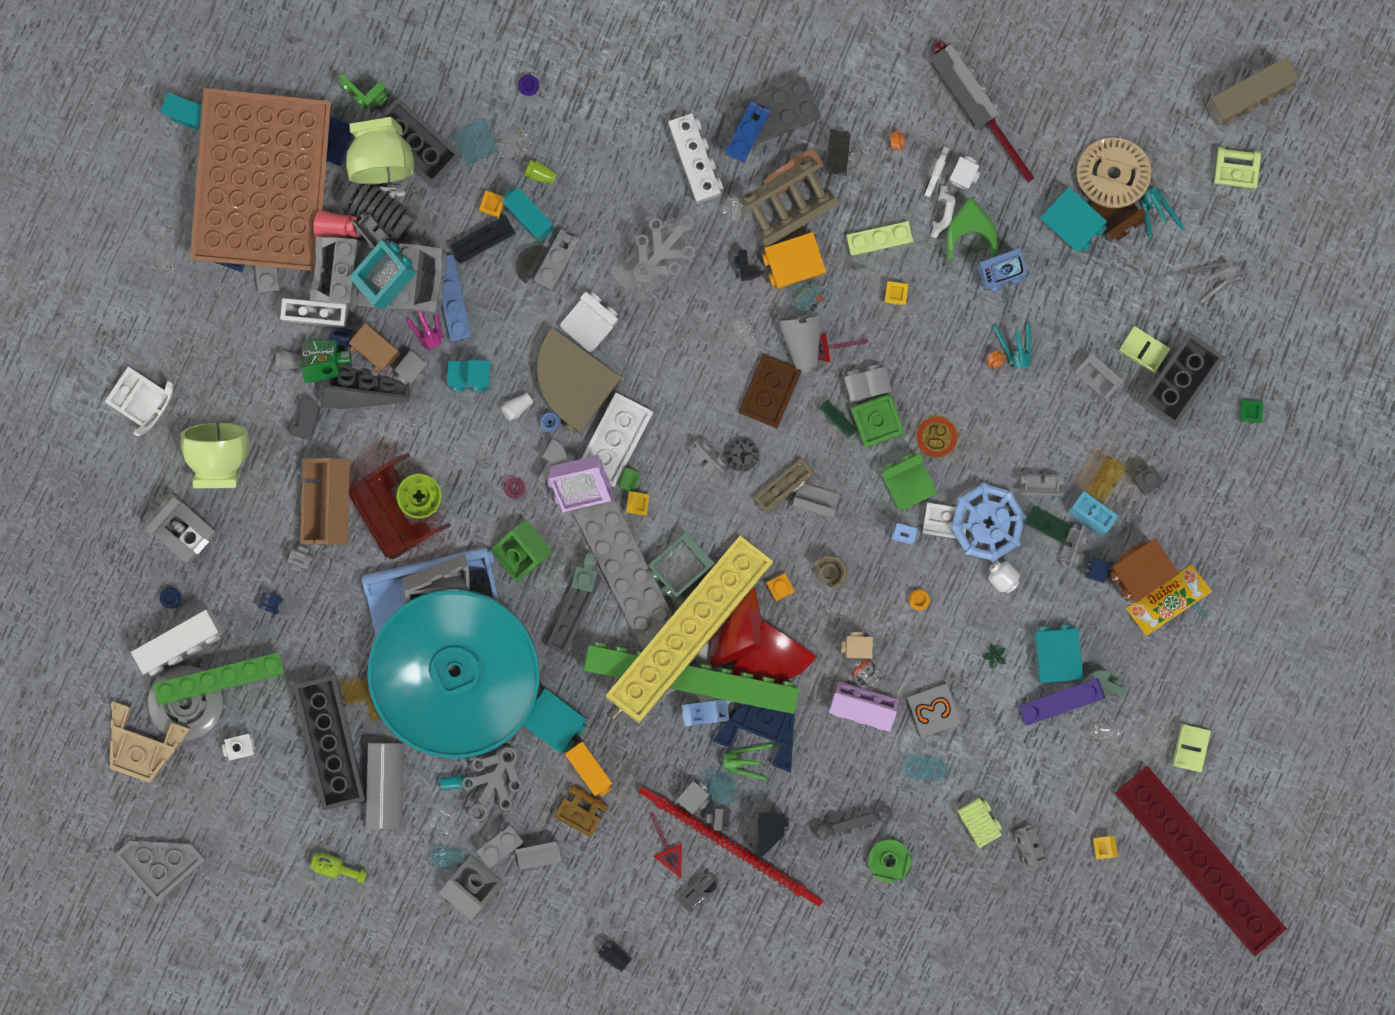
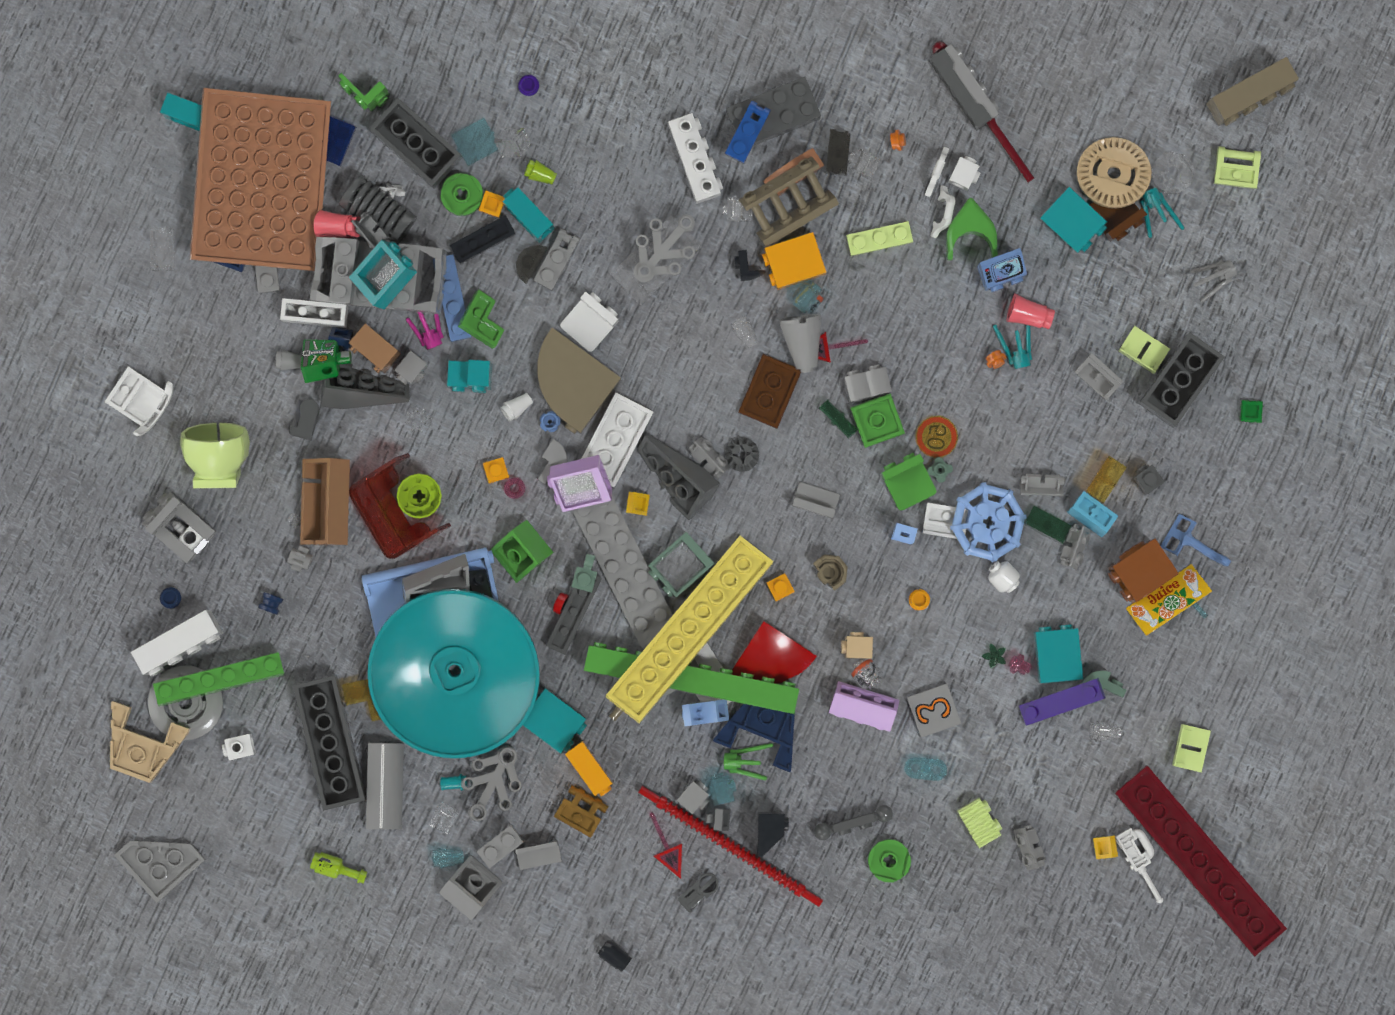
yellowish green plate [346,117,414,184] -> none
bright green plate [619,467,641,492] -> none
red brick [710,588,763,668] -> none
dark tan tile [752,457,816,515] -> none
yellow plate [884,281,909,306] -> none
dark blue plate [1084,558,1111,584] -> none
none -> bright green plate [441,173,483,216]
none -> bright green plate [458,290,504,349]
none -> light orange plate [483,457,509,484]
none -> red tile [552,592,569,614]
none -> dark grey wedge [637,434,720,520]
none -> sand green plate [927,457,953,483]
none -> coral plant [1006,293,1055,329]
none -> clear pink plate [1008,654,1032,675]
none -> white piece [1115,828,1163,903]
none -> medium blue piece [1161,514,1231,567]

